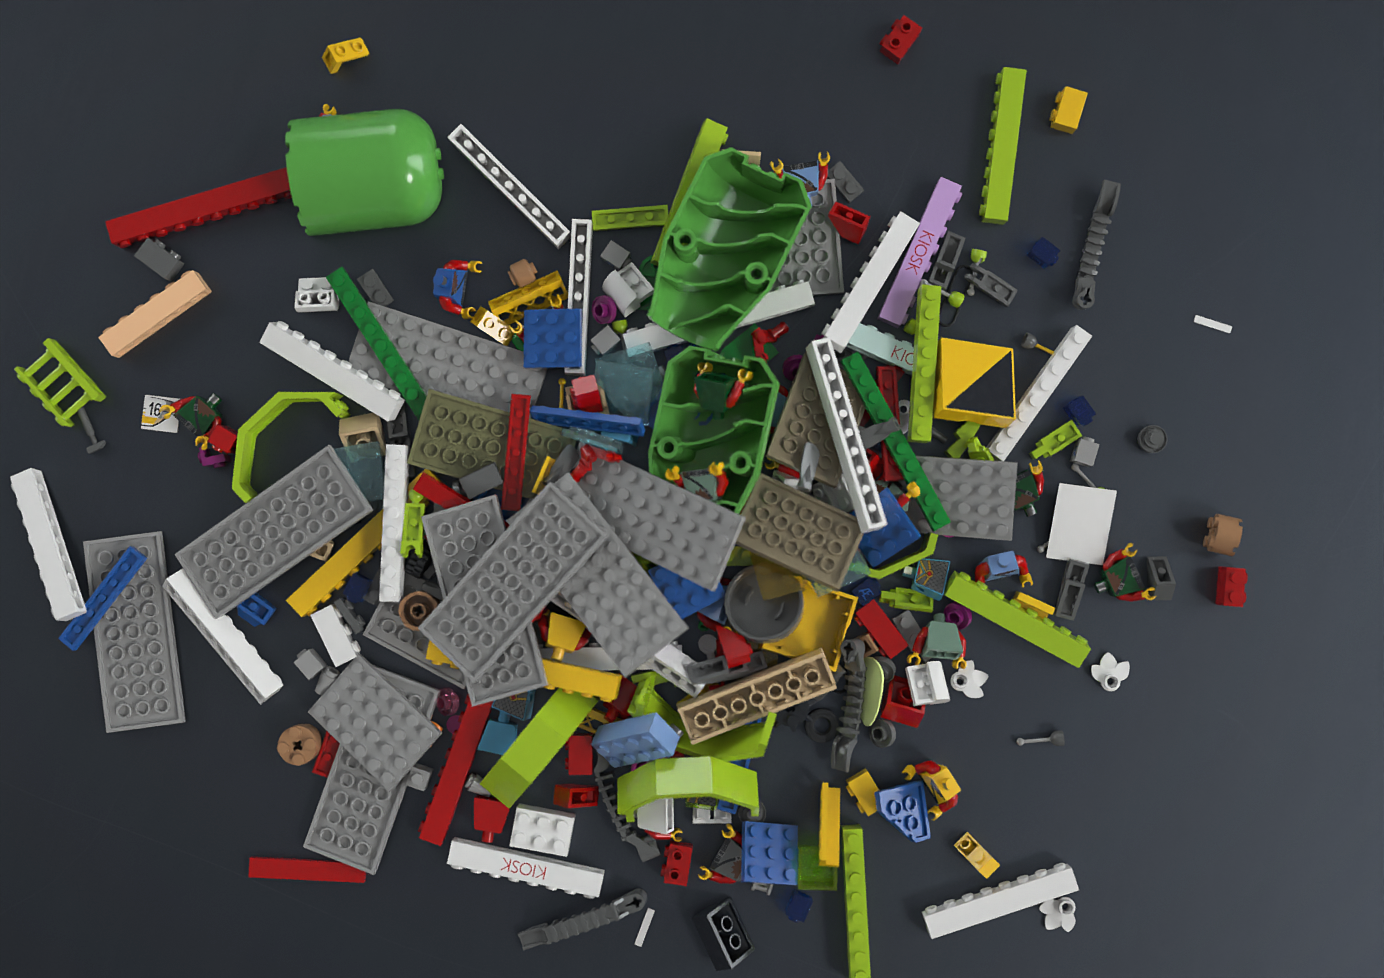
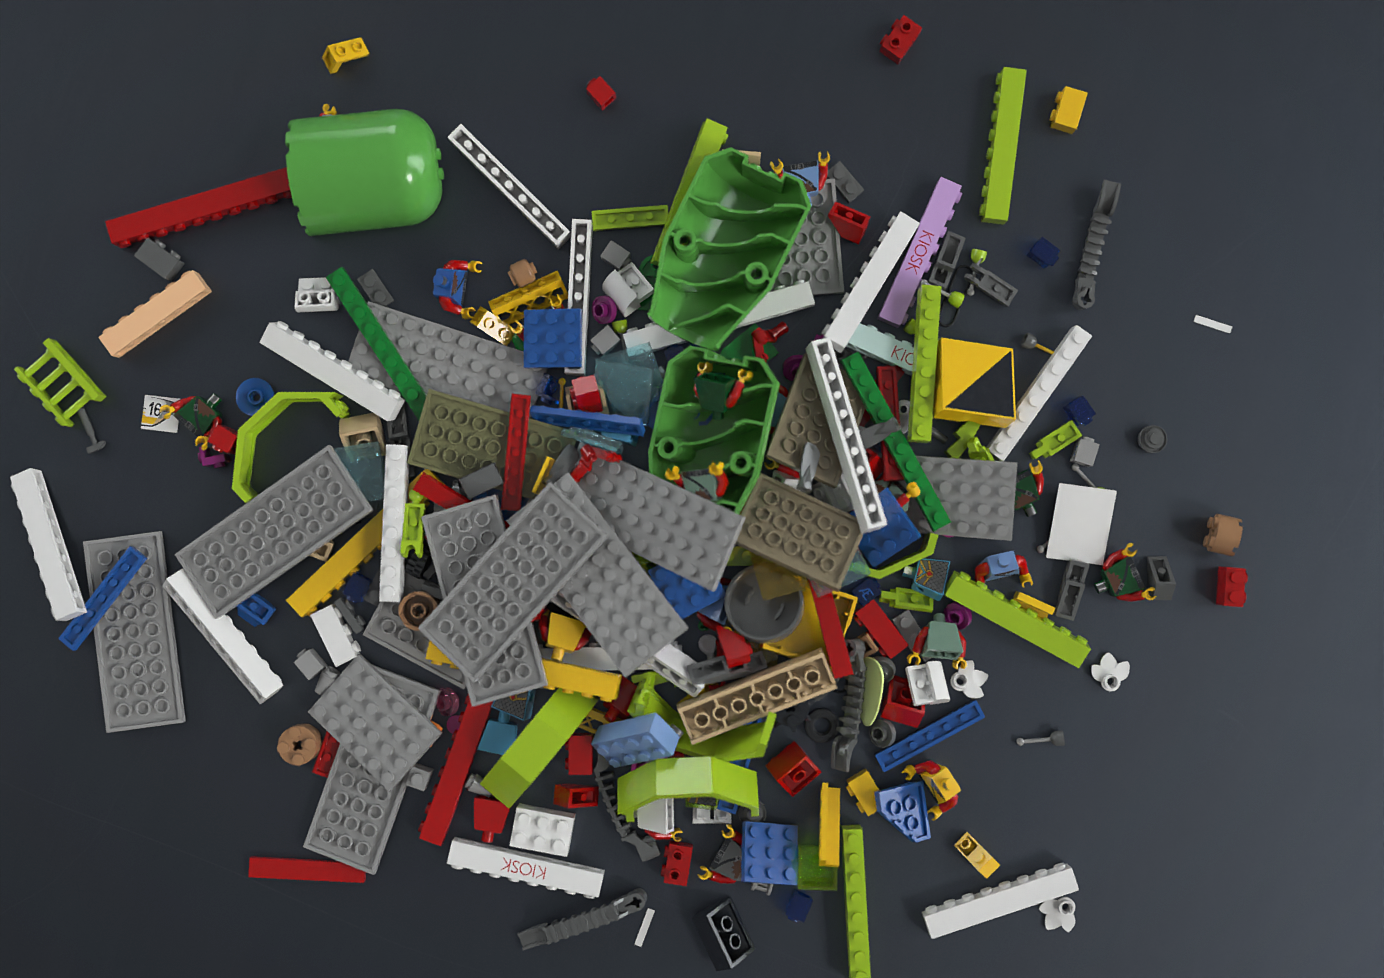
none -> blue dish [236,378,274,416]
none -> clear blue bracket [535,373,559,405]
none -> red brick [586,76,616,111]
none -> red slope [765,741,822,797]
none -> red tile [808,578,854,679]
none -> blue plate [874,699,985,772]

